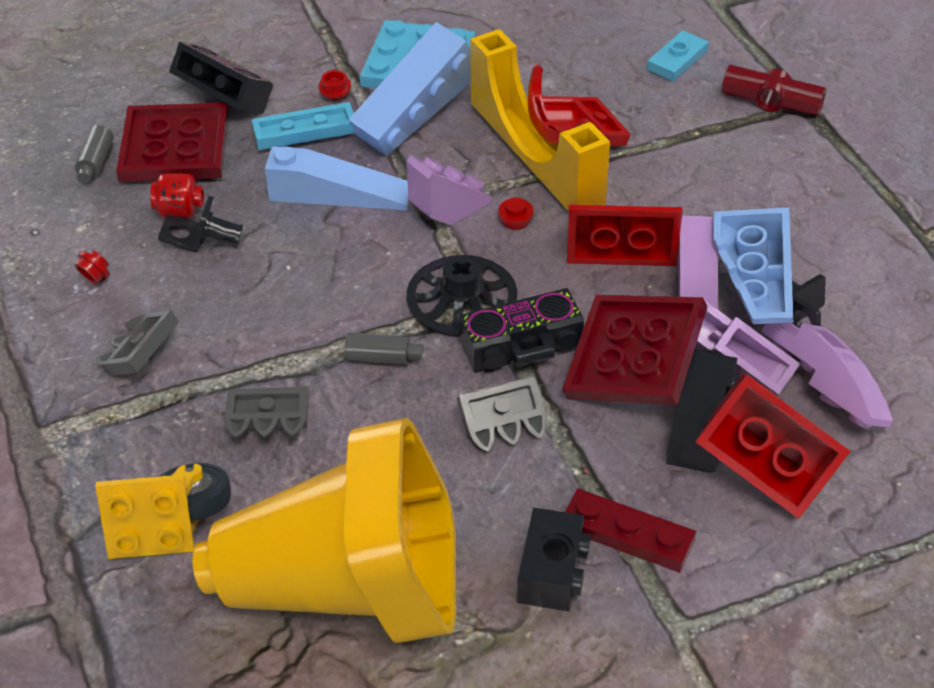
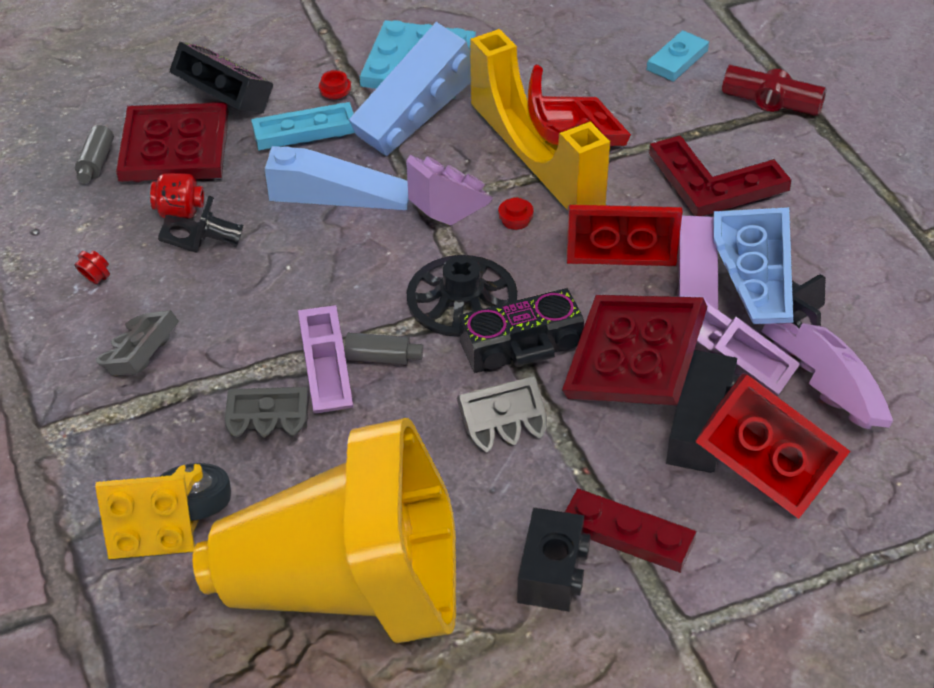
none -> lavender slope [298,305,353,414]
none -> dark red plate [649,135,792,216]

